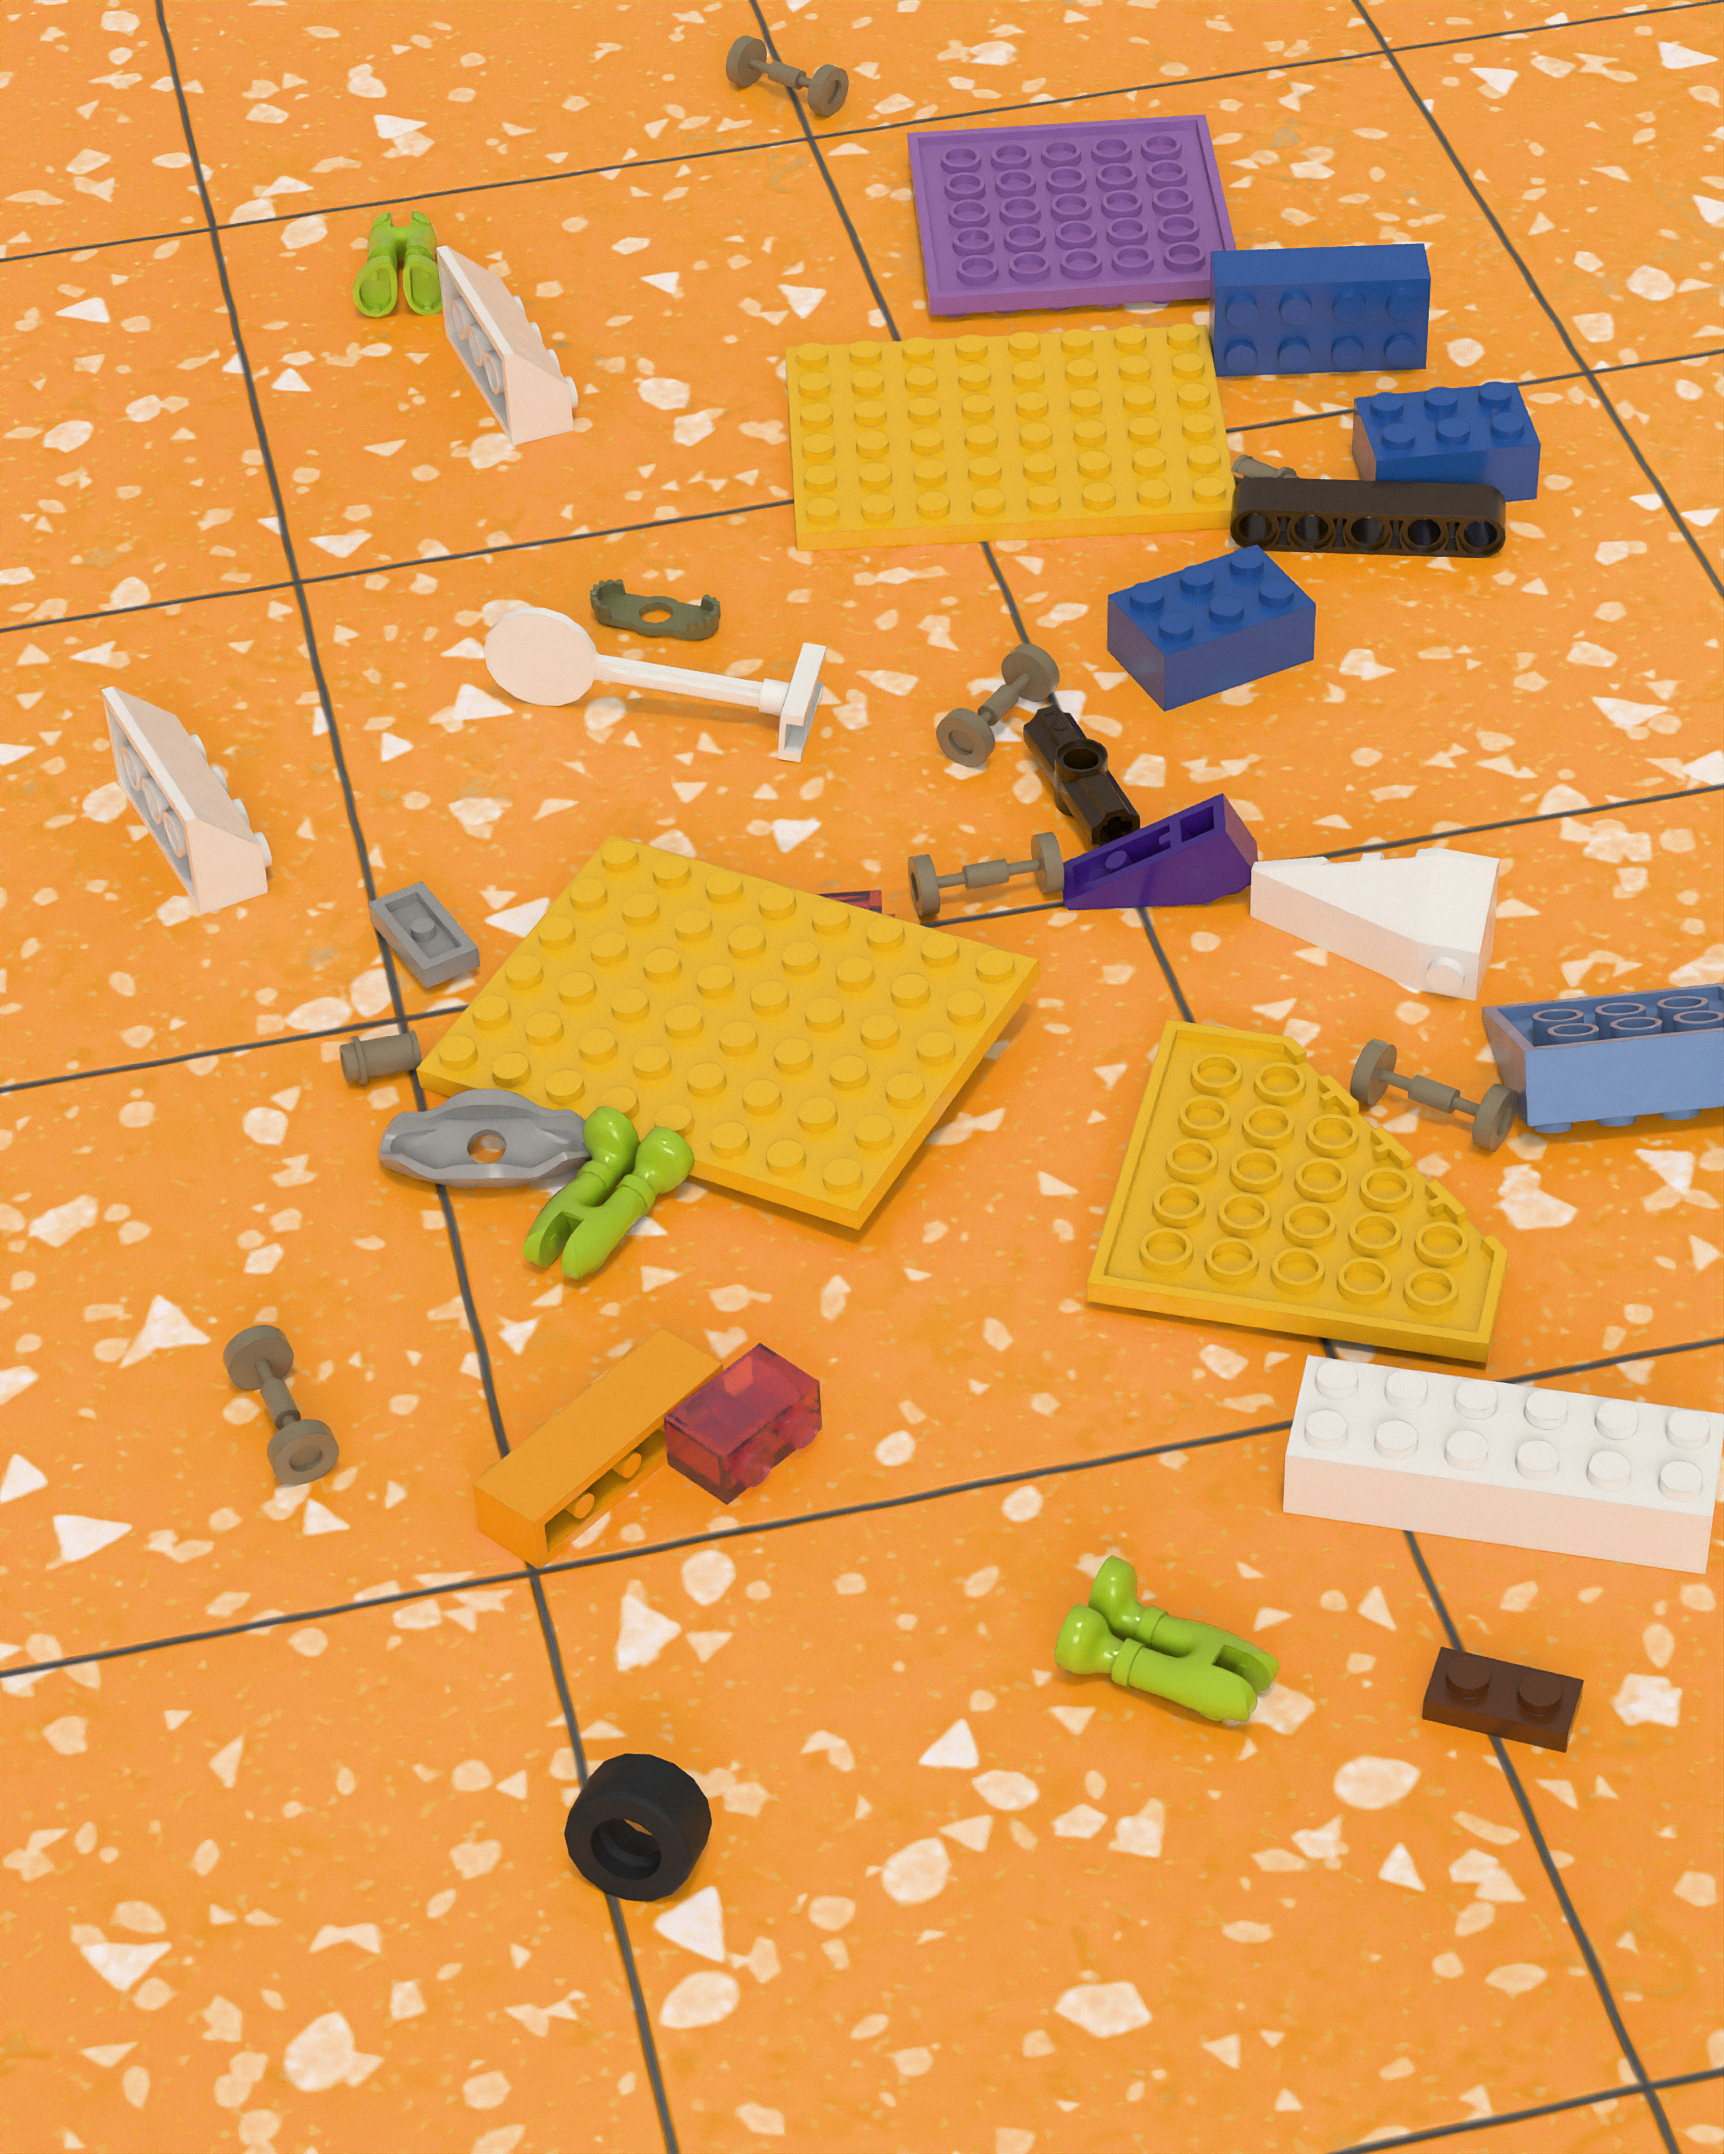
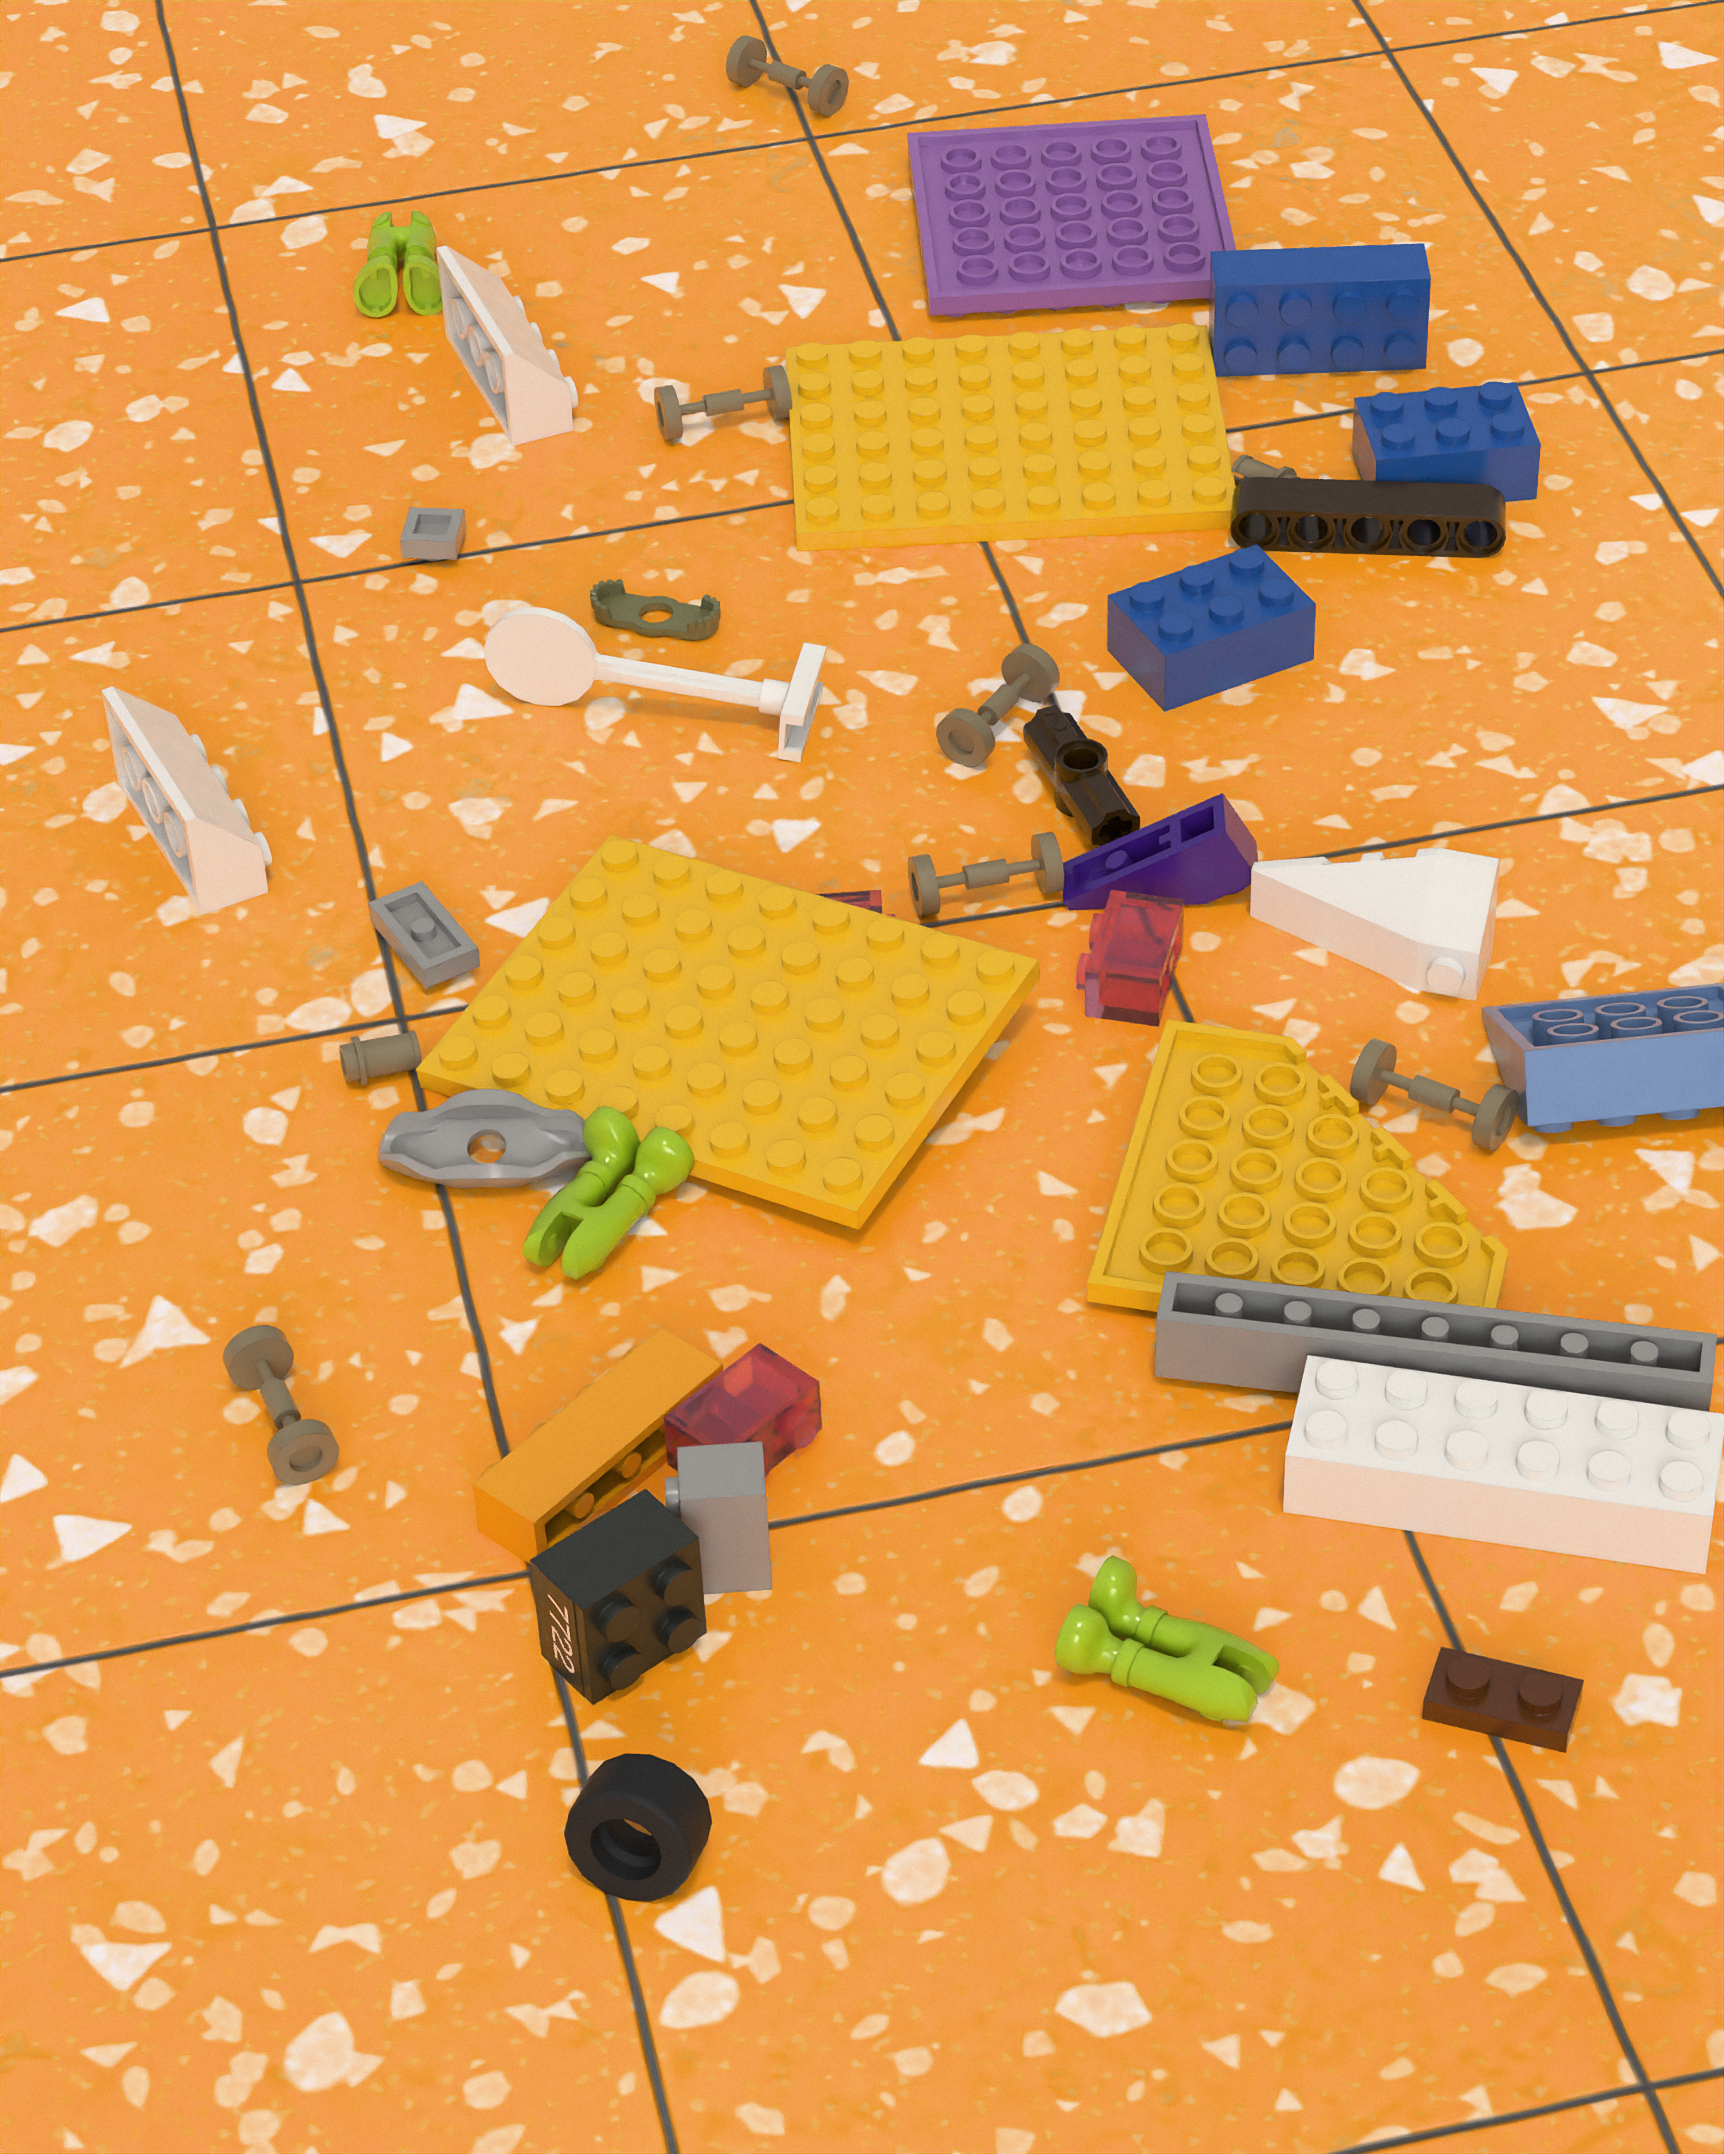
none -> light grey plate [400,507,466,561]
none -> pearl dark grey brick [530,1489,707,1705]
none -> dark tan wheel [654,365,792,441]
none -> light grey brick [665,1441,773,1594]
none -> clear pink brick [1076,890,1184,1027]
none -> light grey brick [1155,1271,1717,1412]

